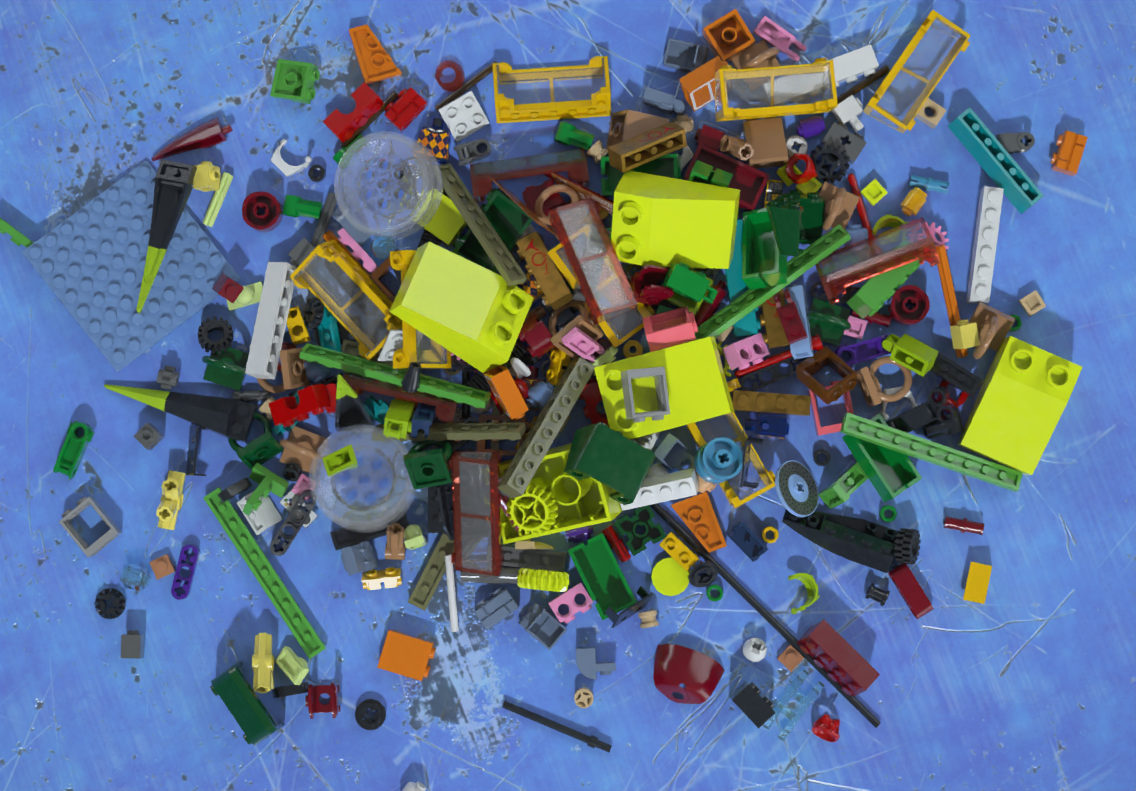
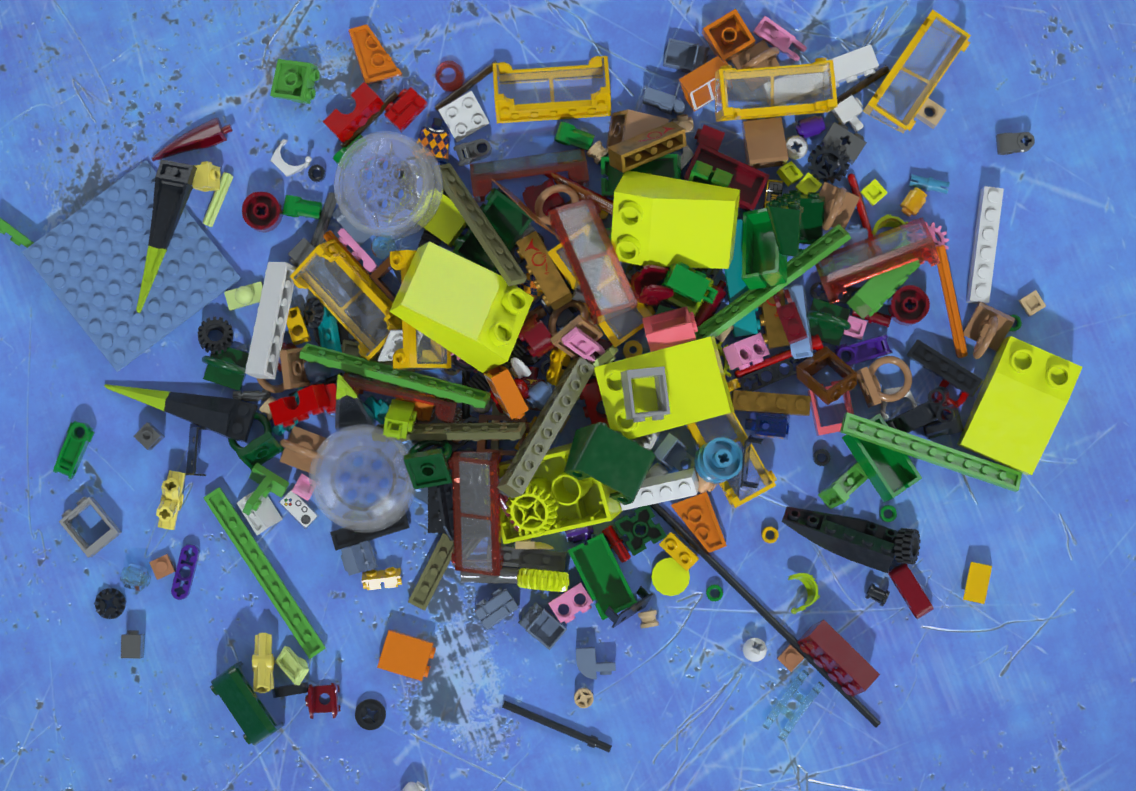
dark grey gear [157,365,180,390] -> none
dark red brick [212,273,244,303] -> none
black beam [218,477,252,503] -> none
black beam [270,489,317,556] -> none
black bush [283,462,302,481] -> none
lime slope [322,444,358,476] -> none
medium nougat piece [385,523,406,560] -> none
black cone [401,362,421,393] -> none
yellowish green tile [404,524,428,550] -> none
dark blue hinge [411,400,438,438] -> none
white bar [444,554,459,632] -> none
dark red piece [653,644,725,704] -> none
black gear [687,560,718,587] -> none
medium nougat piece [720,135,754,161] -> none
dark blue hinge [726,521,768,562] -> none
black brick [729,681,776,729] -> none
piece [775,460,819,517] -> none
red piece [786,153,817,184] -> none
red piece [812,714,840,742] -> none
lime brick [882,334,939,377] -> none
dark red pin [943,516,984,535] -> none
teal brick [948,107,1044,214] -> none
light yellow brick [950,319,980,349] -> none
orange brick [1050,131,1088,176] -> none

